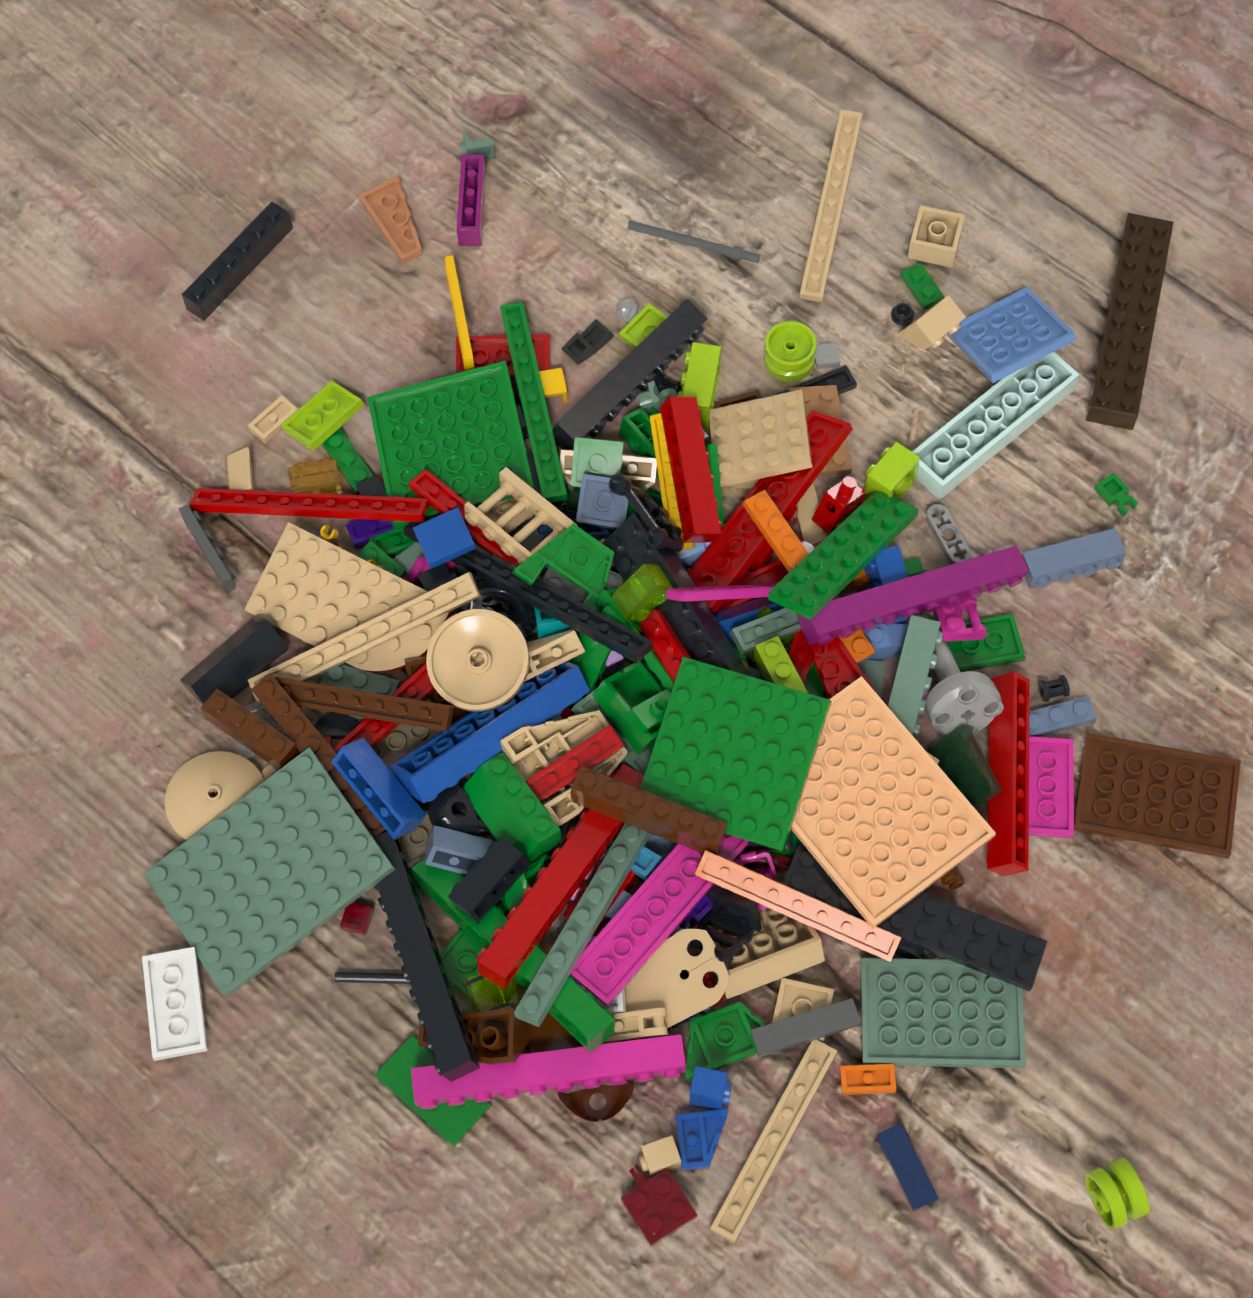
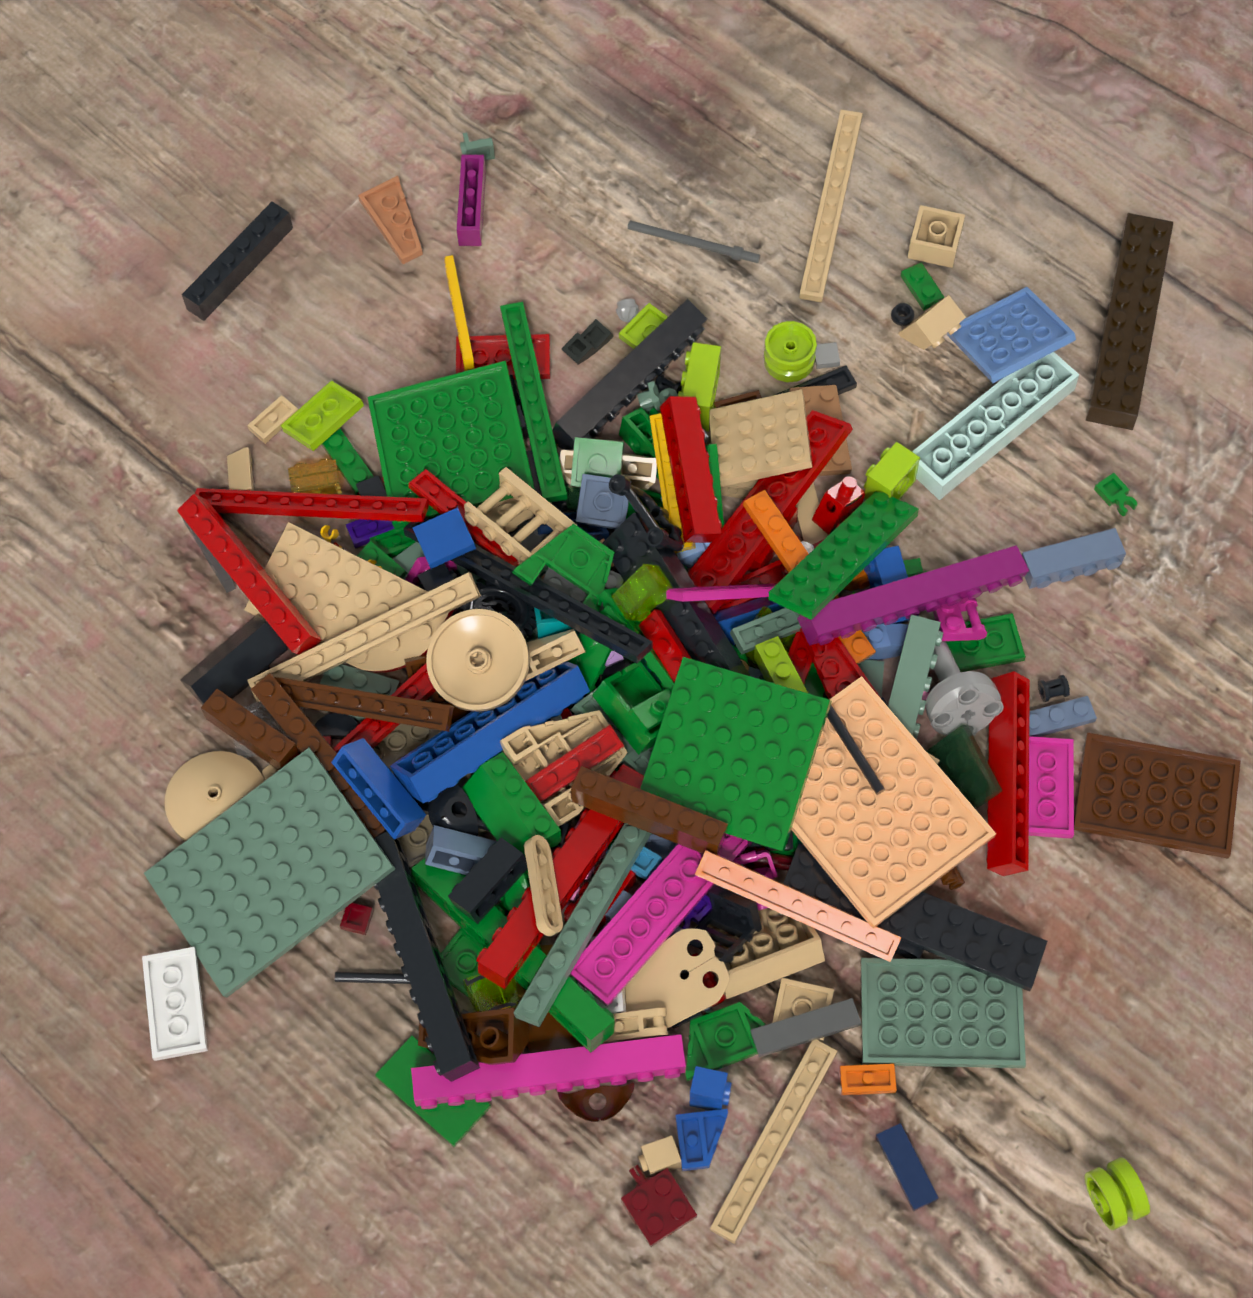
yellow panel [539,368,568,404] -> none
light grey beam [926,504,971,565] -> none
none -> red brick [177,494,322,655]
none -> tan plate [524,835,563,936]
none -> black bar [827,705,885,795]

